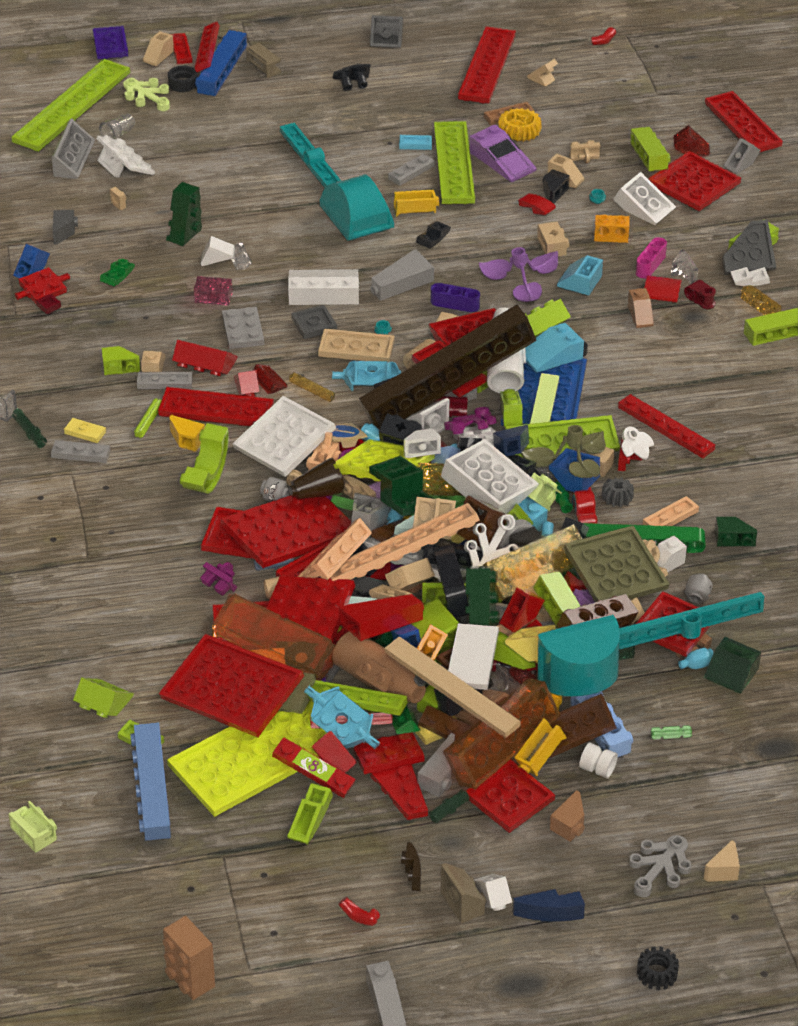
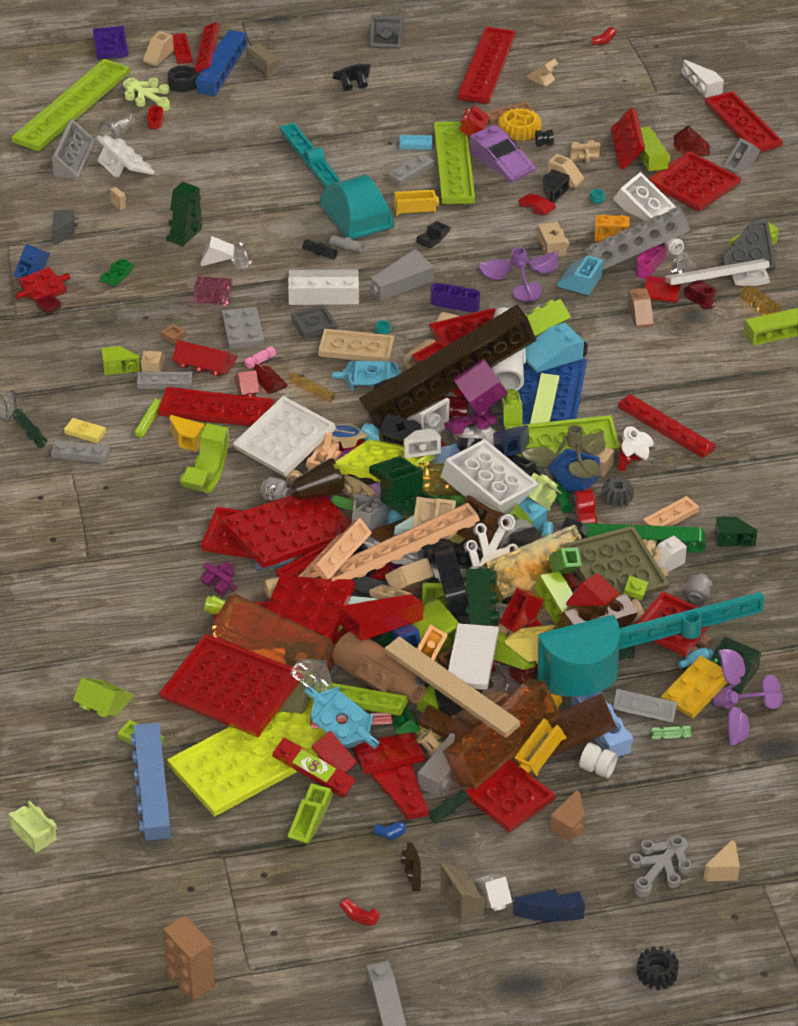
none -> red beam [147,105,163,130]
none -> medium nougat plate [161,323,186,345]
none -> lime cone [204,595,234,616]
none -> bright pink axle [244,346,276,369]
none -> clear slope [289,658,332,693]
none -> black pin [303,239,338,260]
none -> light grey pin [330,235,365,253]
none -> blue arm [373,822,407,840]
none -> tan bush [416,729,442,757]
none -> magenta slope [454,359,508,414]
none -> red brick [459,105,489,137]
none -> black wheel [535,129,554,147]
none -> bright green brick [549,547,582,574]
none -> red slope [566,573,619,606]
none -> light grey brick [585,207,690,270]
none -> red plate [610,107,645,170]
none -> light grey plate [613,689,678,723]
none -> lime plate [623,576,648,601]
none -> yellow plate [661,655,727,719]
none -> white cone [664,237,684,255]
none -> white tile [665,259,770,285]
none -> white slope [682,60,724,98]
none -> medium lavender plant [713,649,783,746]

